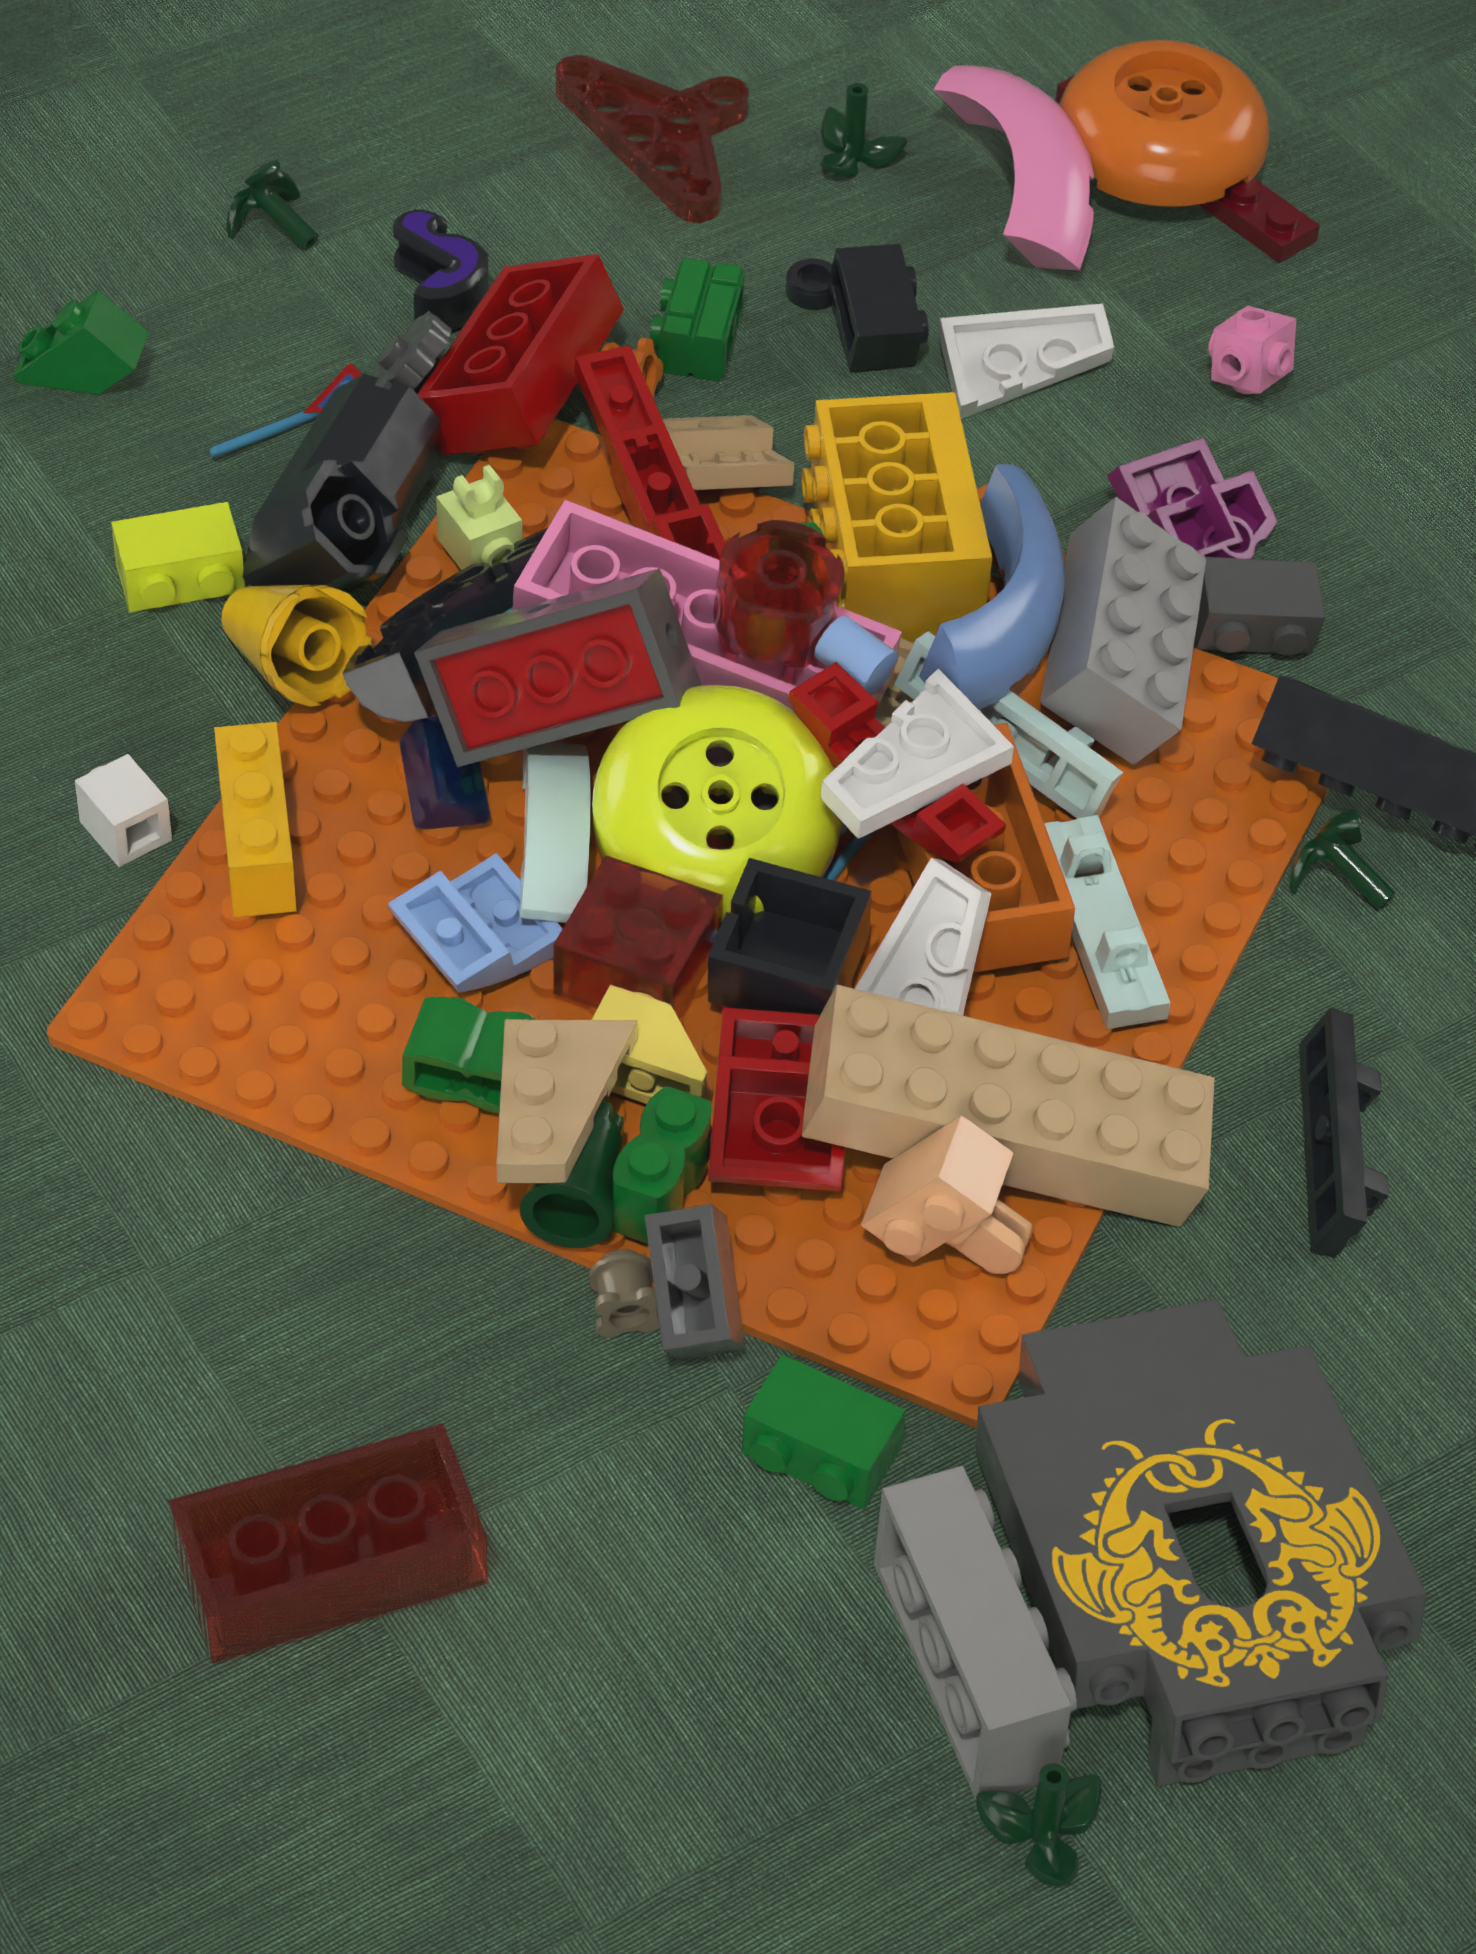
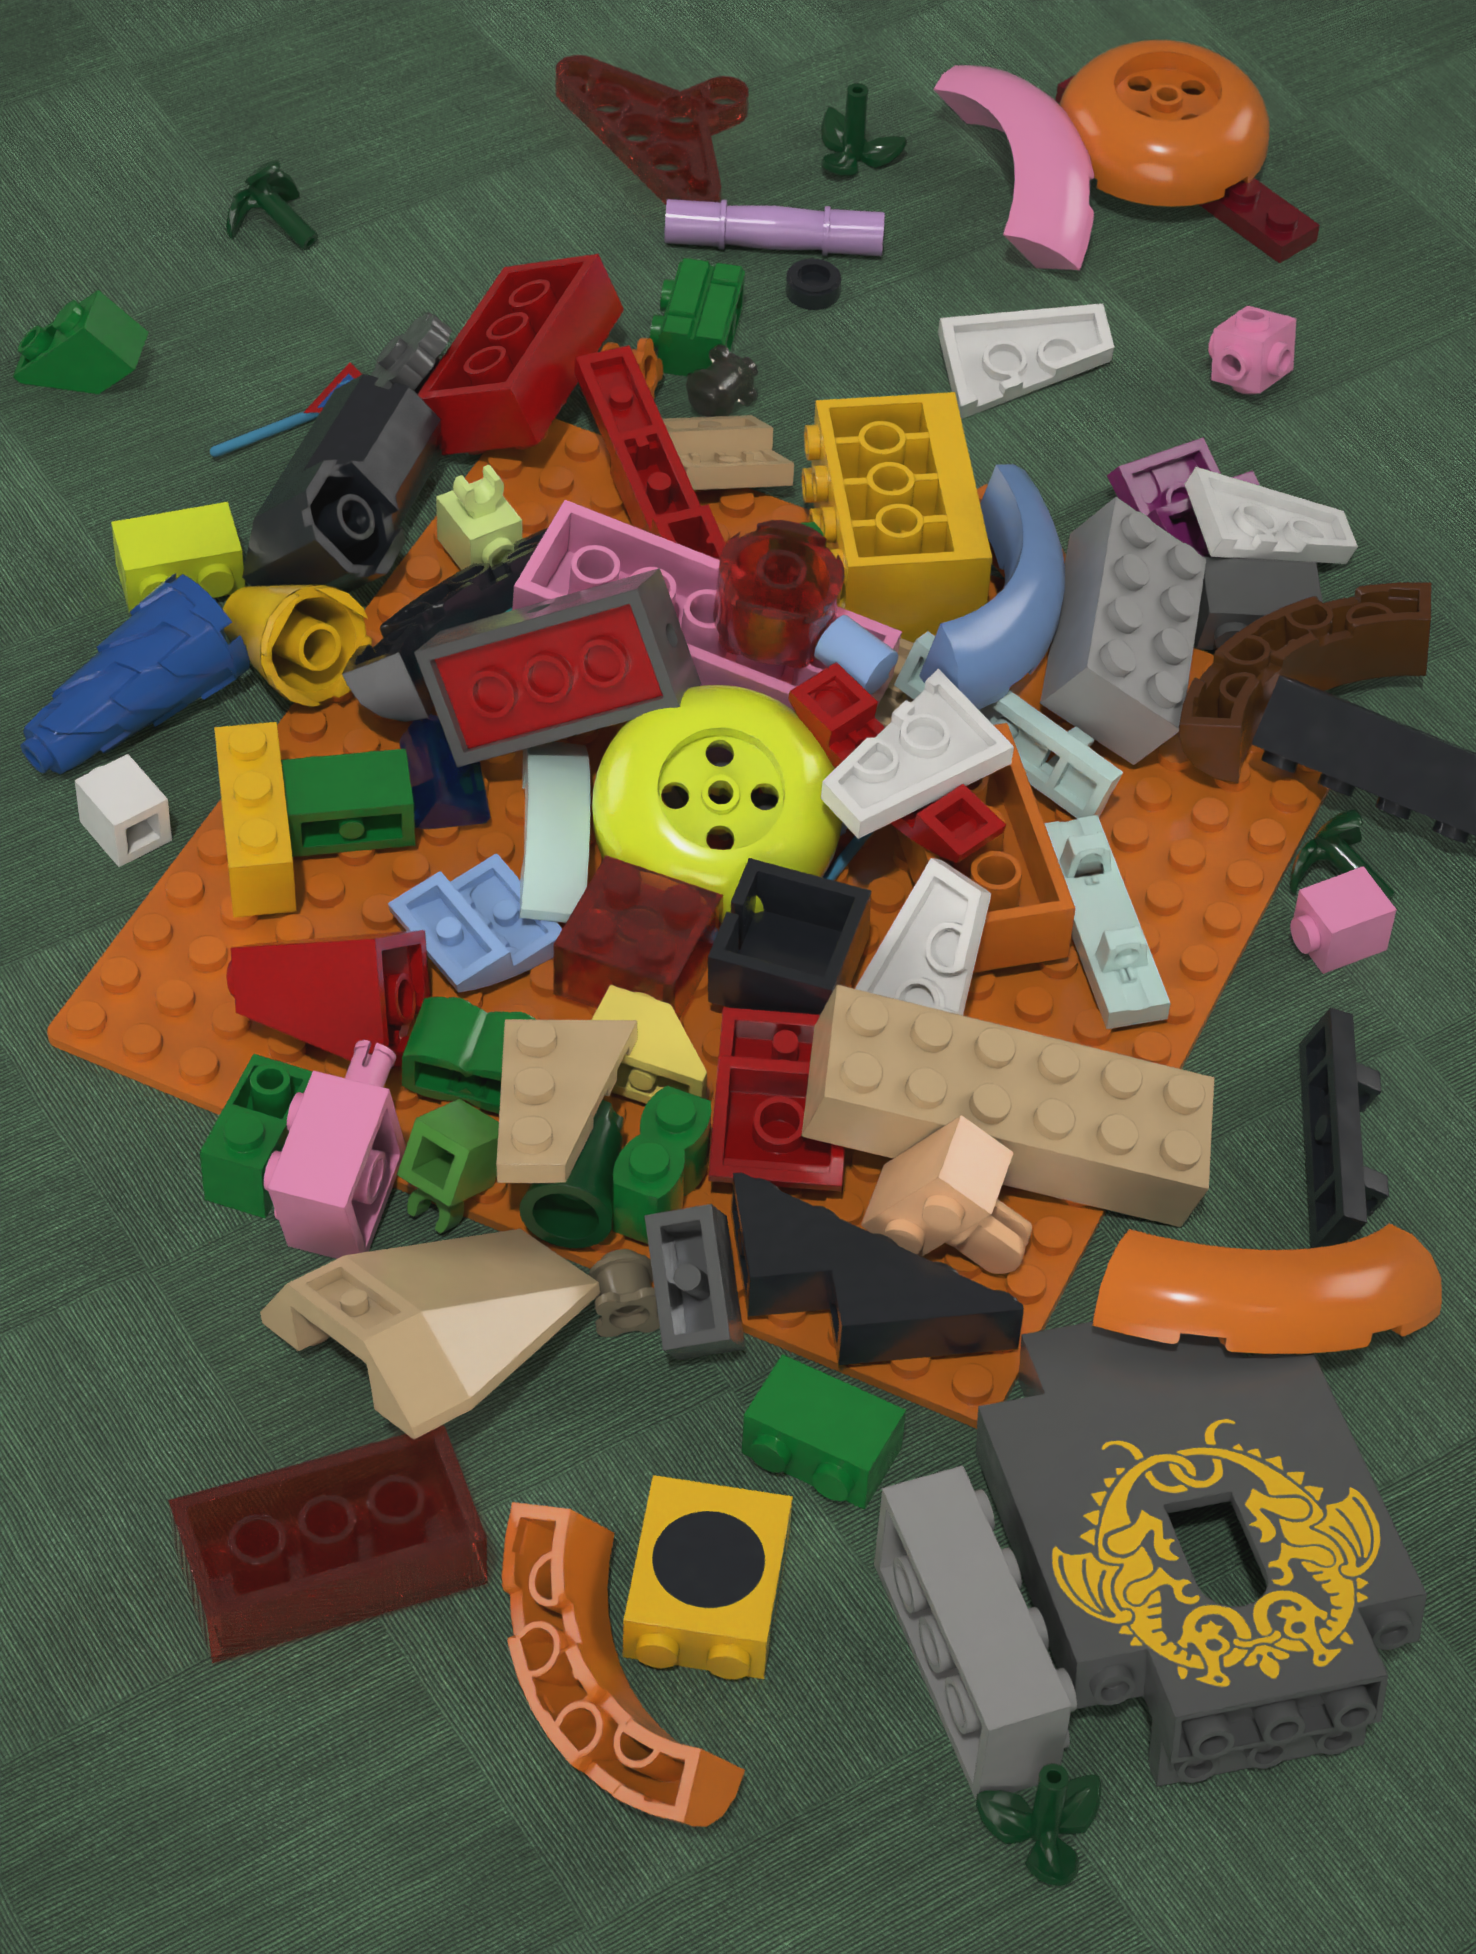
black animal [393,209,489,331] -> none
black brick [828,244,929,371] -> none
none -> blue cone [20,573,250,775]
none -> green slope [200,1054,313,1219]
none -> red slope [226,930,430,1069]
none -> tan wedge [260,1229,600,1440]
none -> bright pink brick [264,1040,406,1259]
none -> green brick [281,749,415,857]
none -> bright green brick [397,1099,499,1233]
none -> orange brick [502,1502,745,1827]
none -> yellow brick [623,1475,793,1679]
none -> lavender piece [665,199,885,256]
none -> clear smoke brick [686,344,758,417]
none -> black slope [731,1172,1024,1365]
none -> orange brick [1092,1223,1442,1354]
none -> reddish brown brick [1179,582,1432,783]
none -> white wing [1185,467,1358,564]
none -> bright pink brick [1290,866,1397,974]

